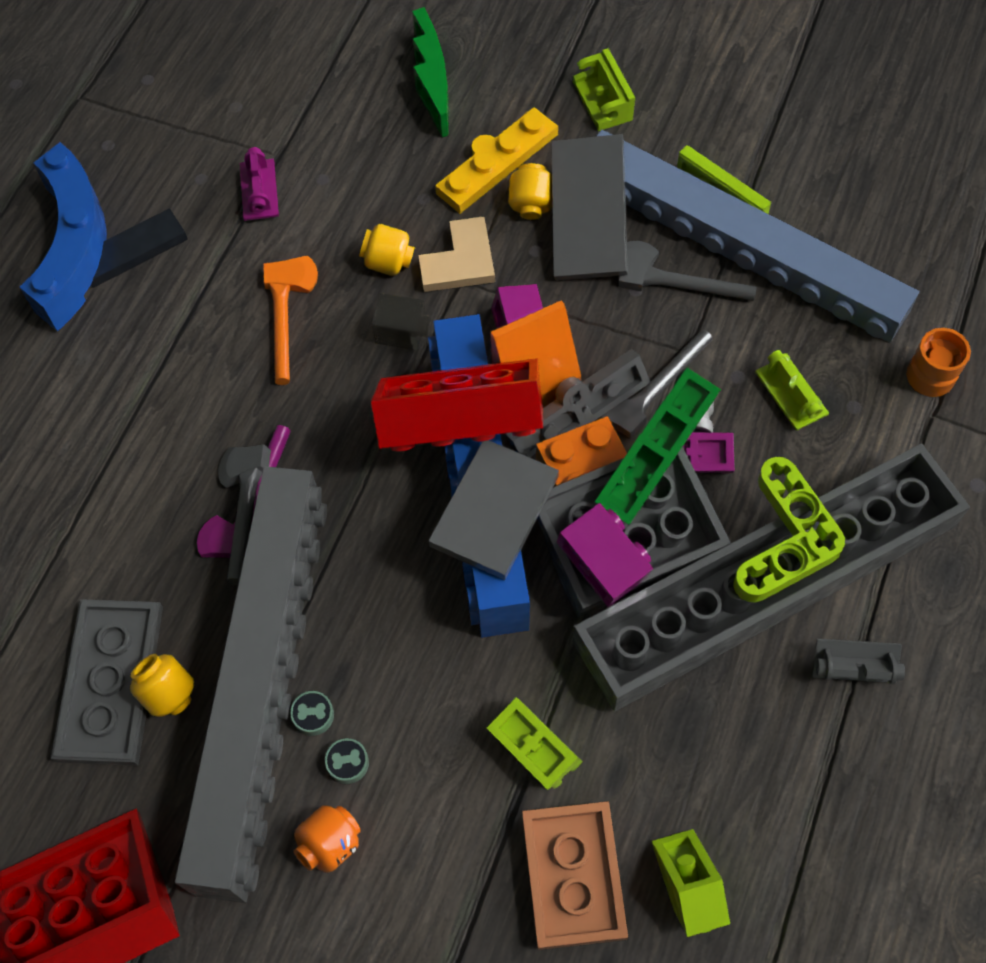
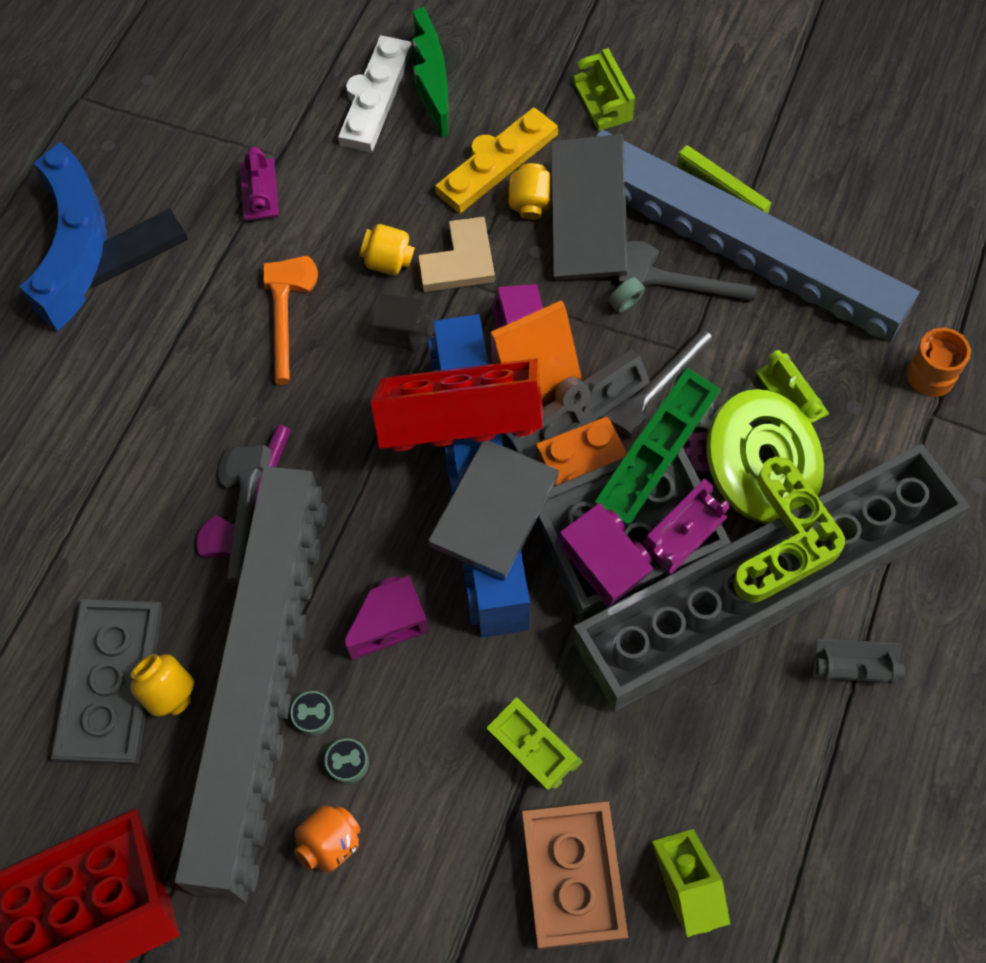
none -> white hinge [338,35,413,153]
none -> magenta slope [345,576,429,661]
none -> sand green tile [608,277,645,312]
none -> magenta hinge [641,478,729,575]
none -> lime piece [707,389,824,525]

